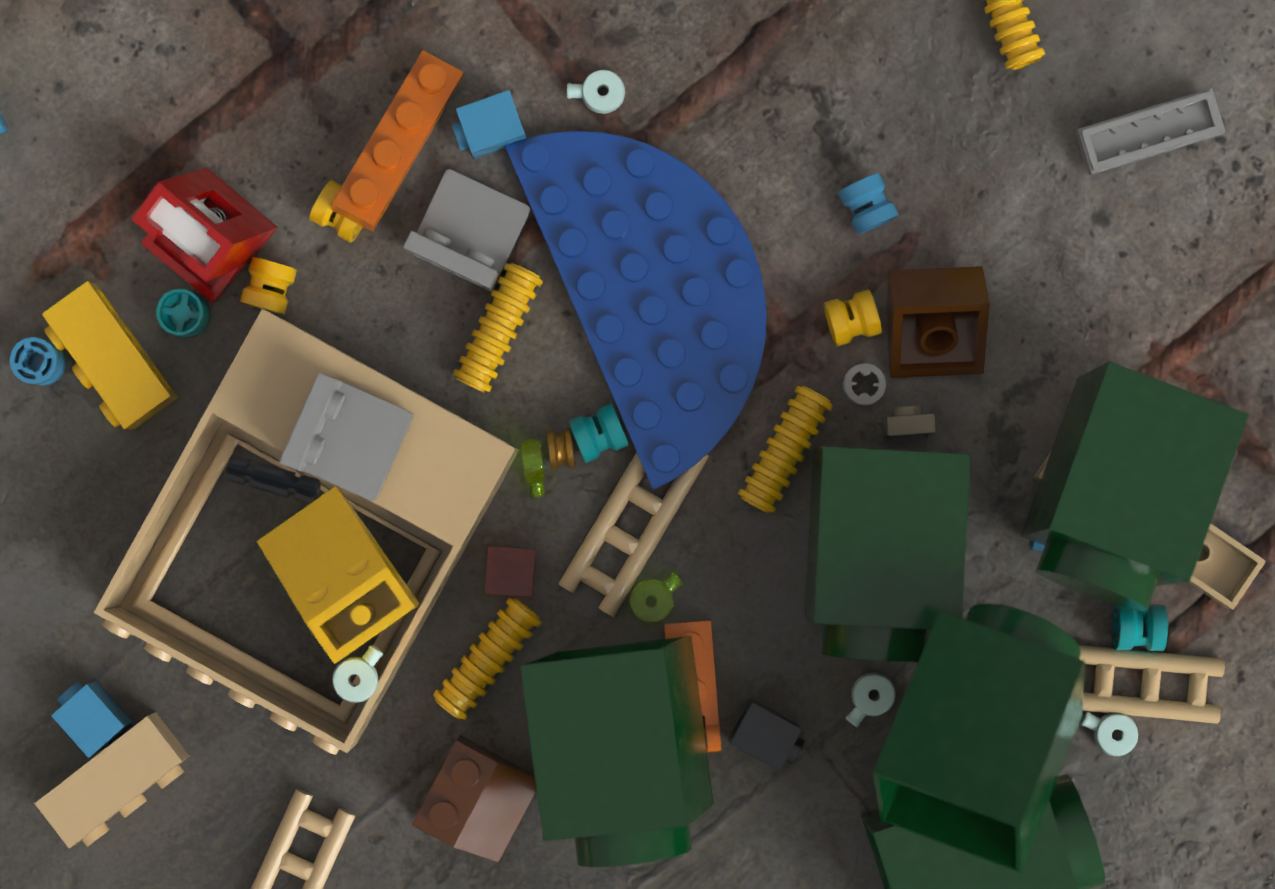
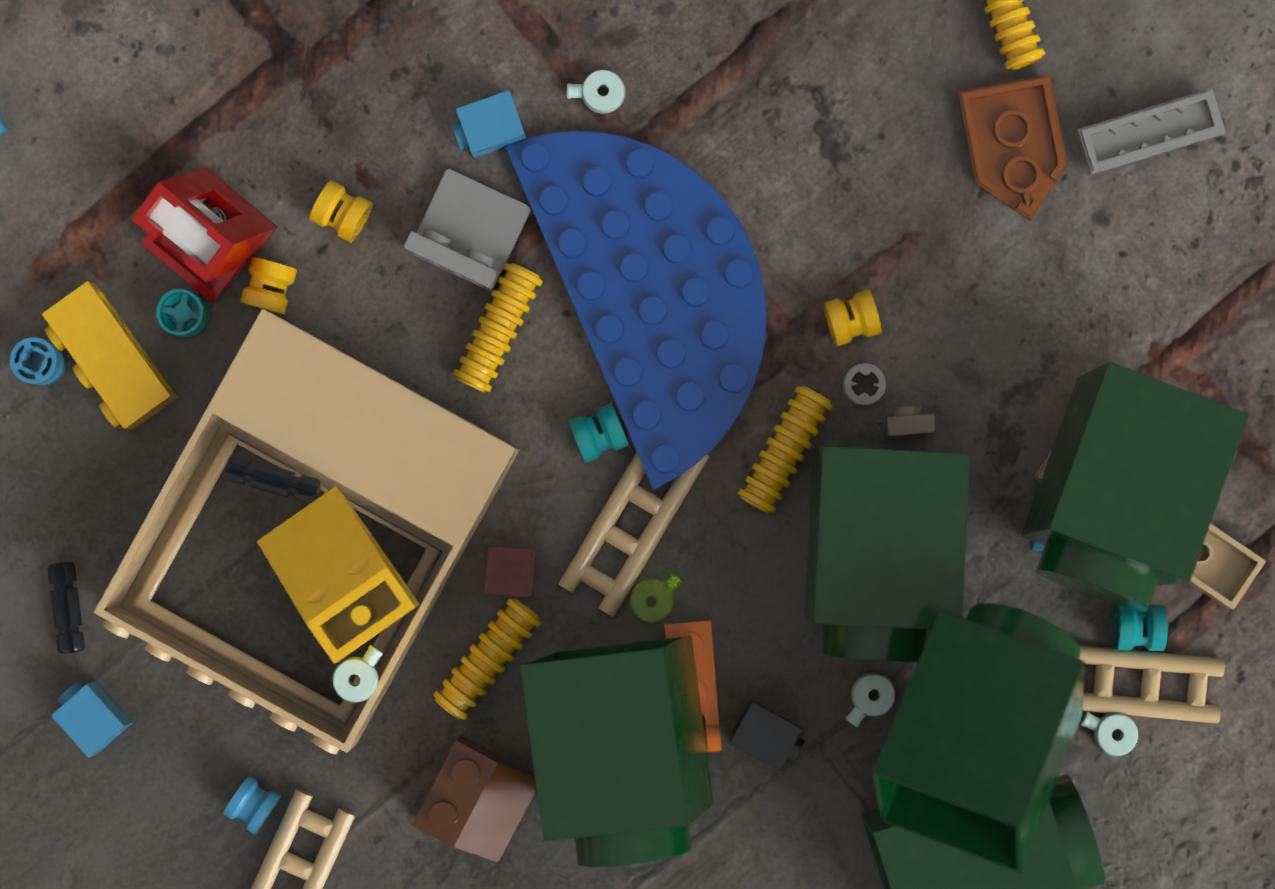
tan brick [34,712,190,848] -> none
light grey bracket [279,372,413,501] -> none
orange plate [331,50,464,232] -> none
clear neon green piece [521,439,546,497] -> none
pearl gold bush [547,427,575,471] -> none
dark azure wheel [837,173,899,235] -> none
reddish brown slope [887,266,990,378] -> none
none -> black axle [48,561,85,654]
none -> dark azure wheel [223,775,281,835]
none -> dark orange tile [957,74,1068,221]

